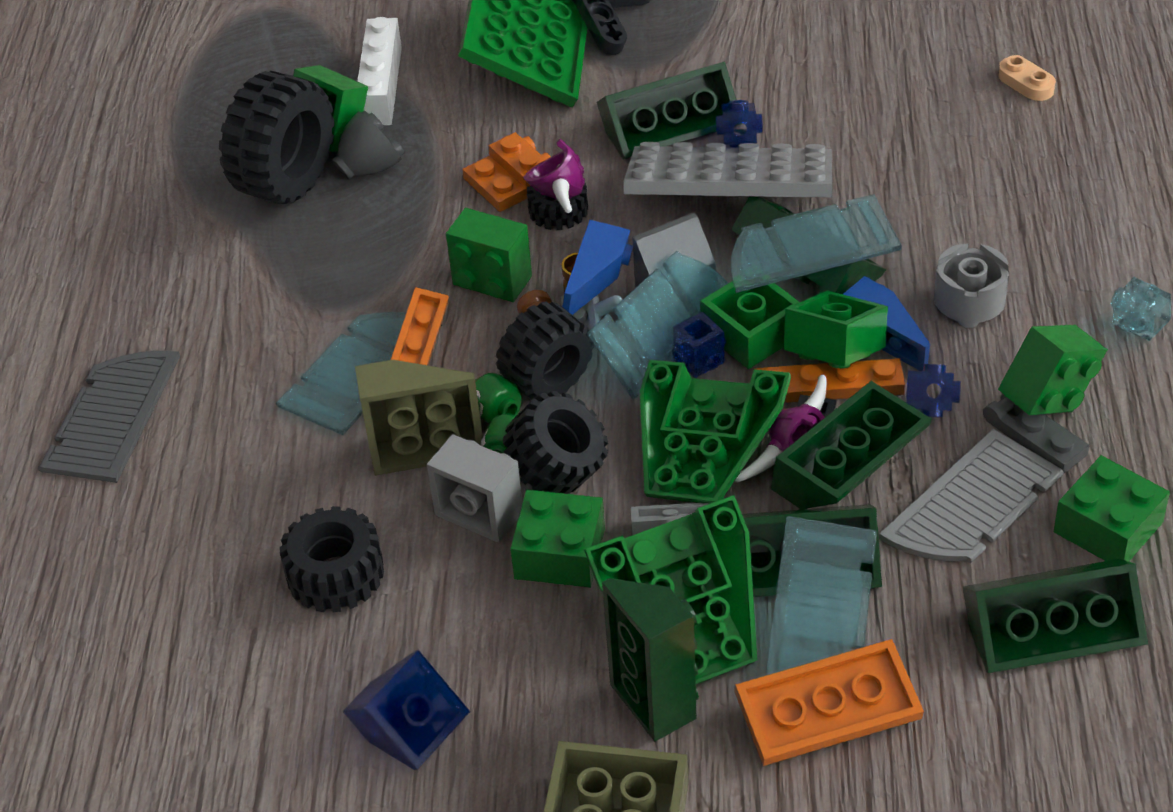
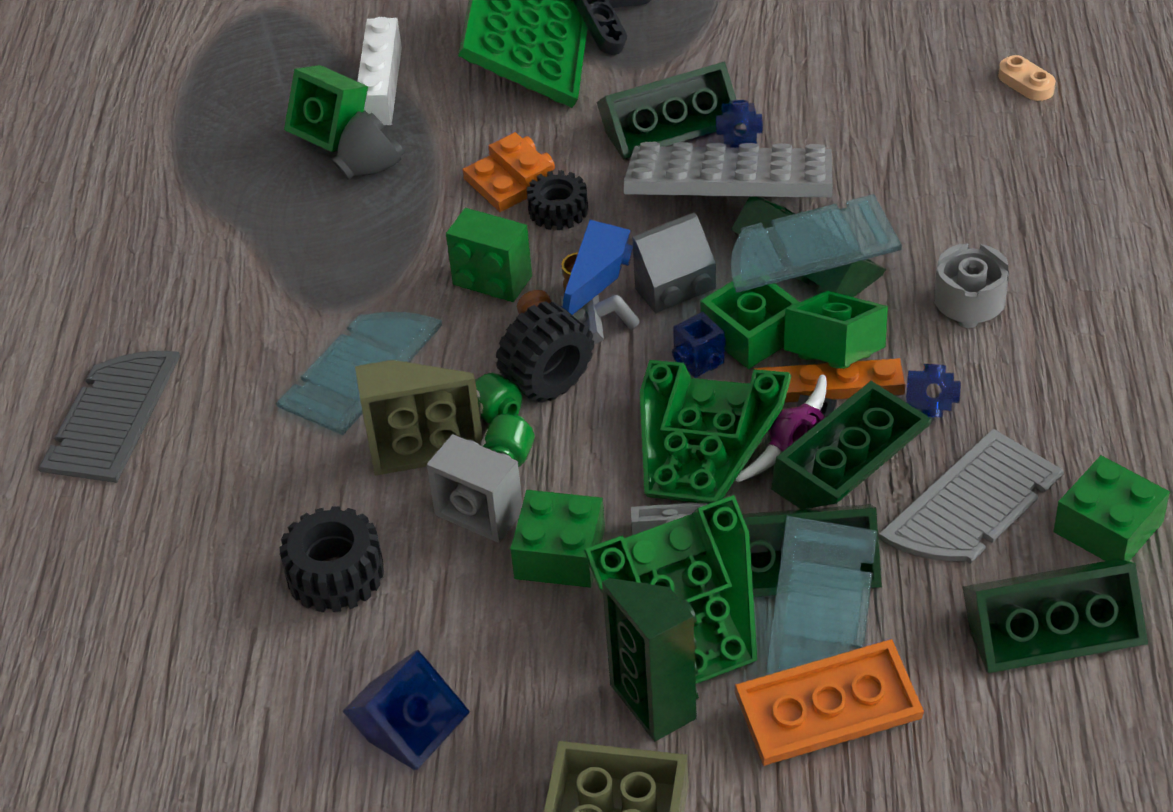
black tyre [219,71,334,204] -> none
orange plate [391,287,449,365] -> none
black tyre [503,391,608,494] -> none
magenta helmet [523,139,585,213] -> none
clear light blue piece [588,251,728,399] -> none
blue slope [843,276,930,373] -> none
dark grey plate [983,394,1089,473] -> none
green brick [998,325,1108,415] -> none
clear light blue brick [1111,277,1171,341] -> none

